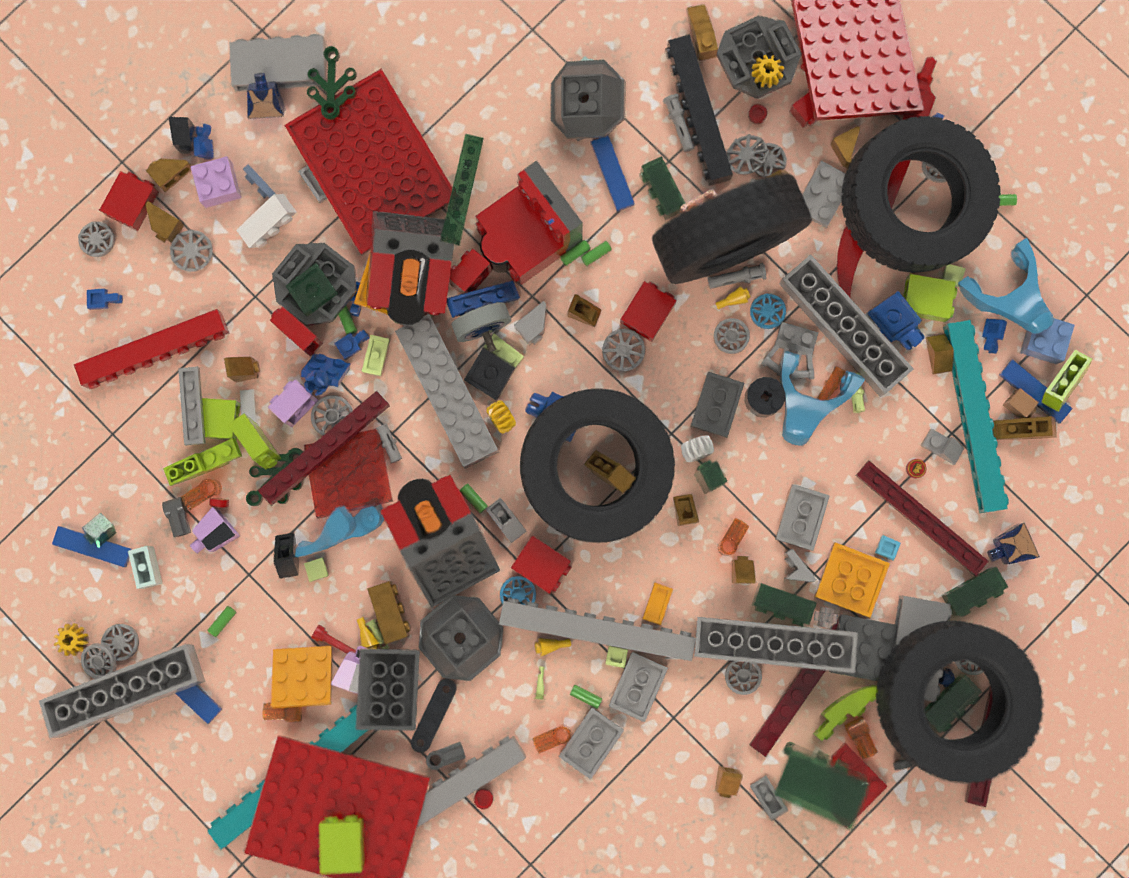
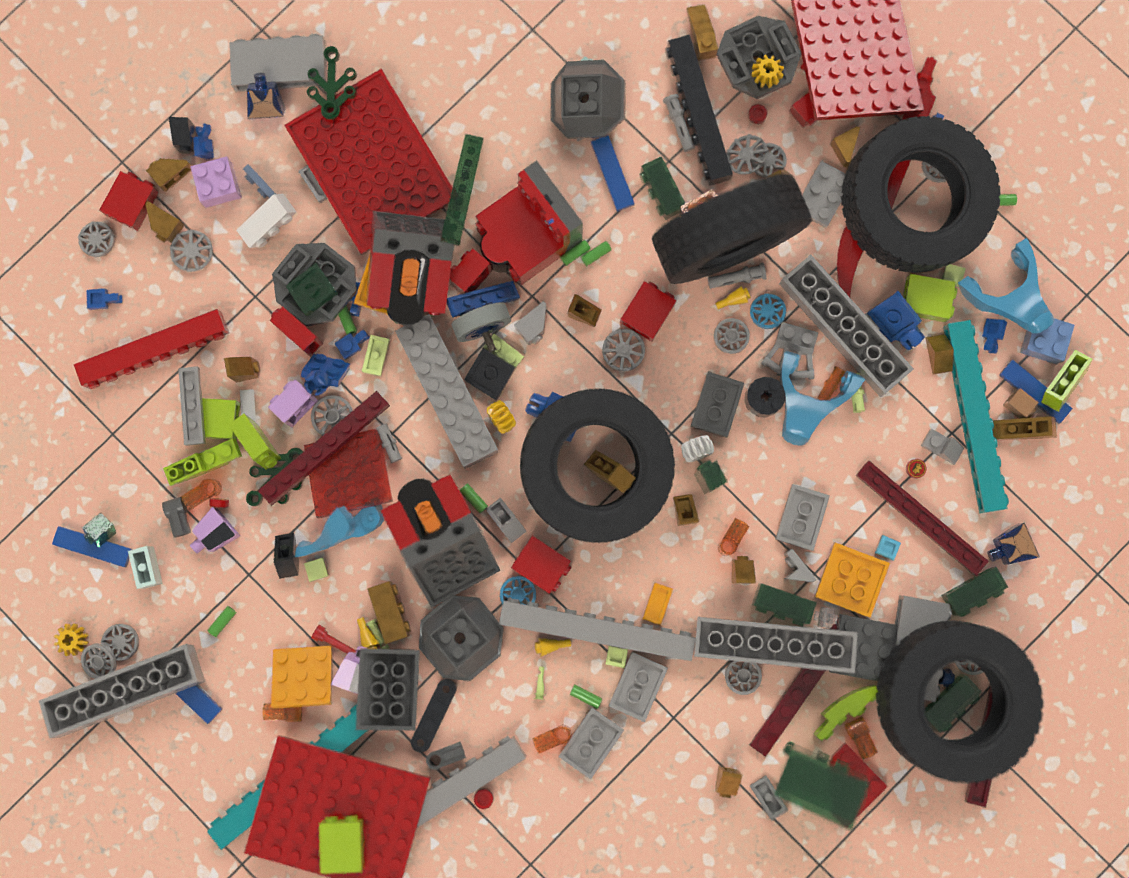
dark grey tile [893,759,914,770] -> none

